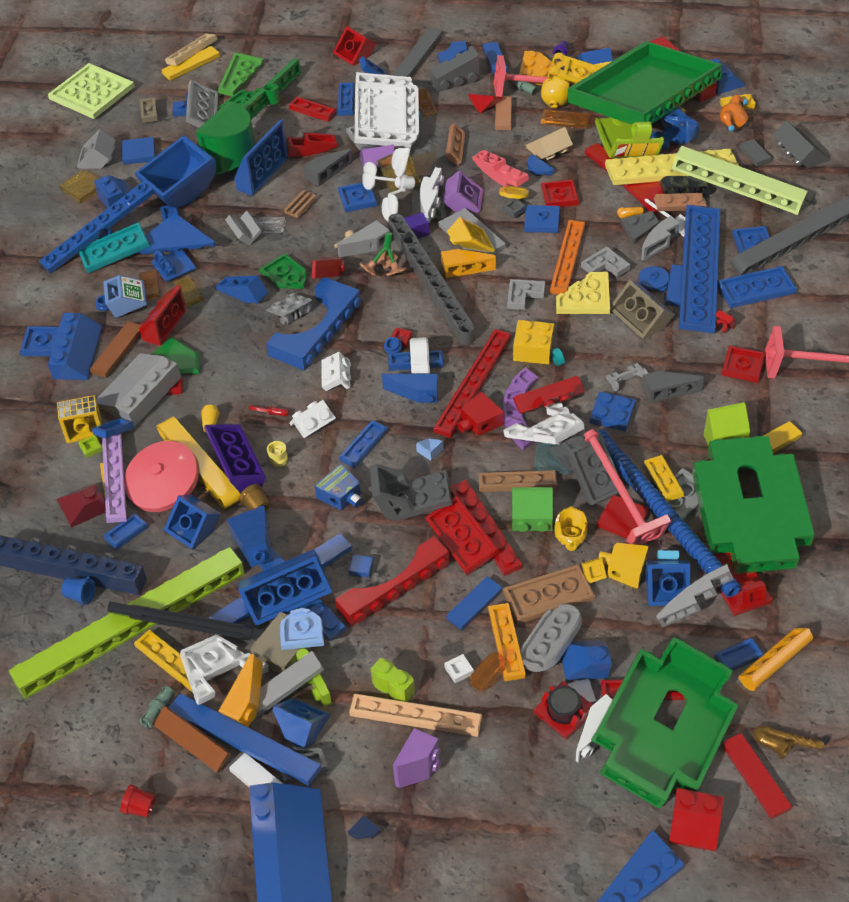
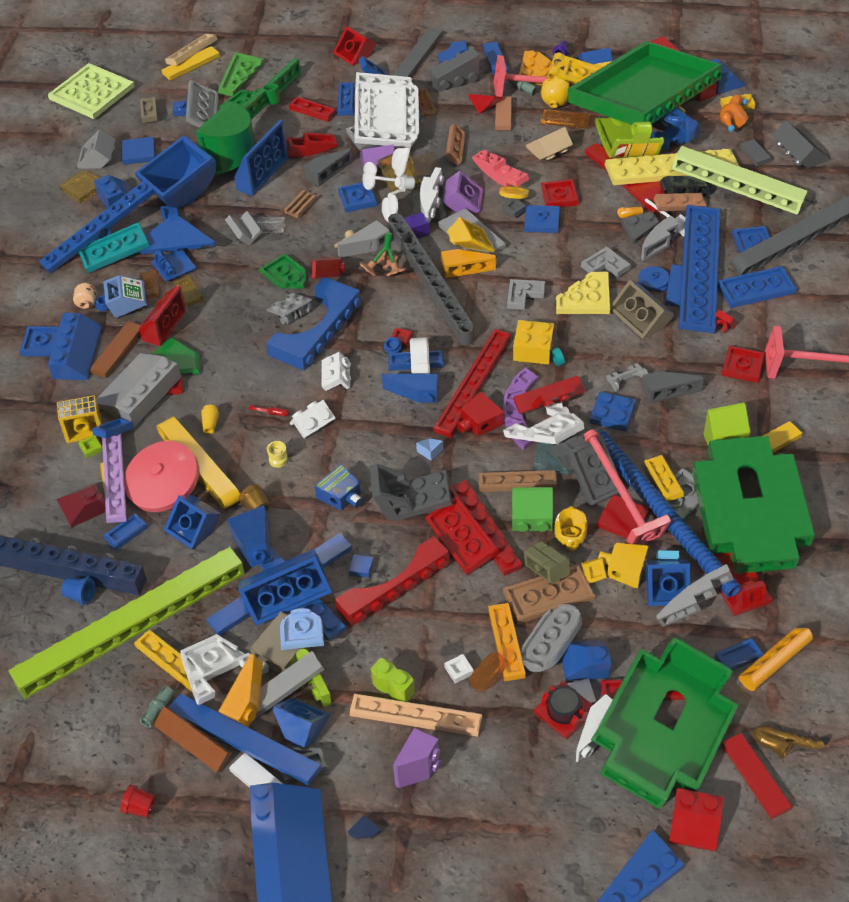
black piece [107,601,265,641] -> none
dark purple slope [204,424,266,493] -> none
blue slope [215,275,268,304] -> none
blue tile [339,420,388,468] -> none
blue tile [446,576,503,630] -> none
blue tile [527,154,554,176] -> none
orange tile [550,220,585,295] -> none
none -> light nougat head [73,283,97,309]
none -> olive brick [524,541,570,584]

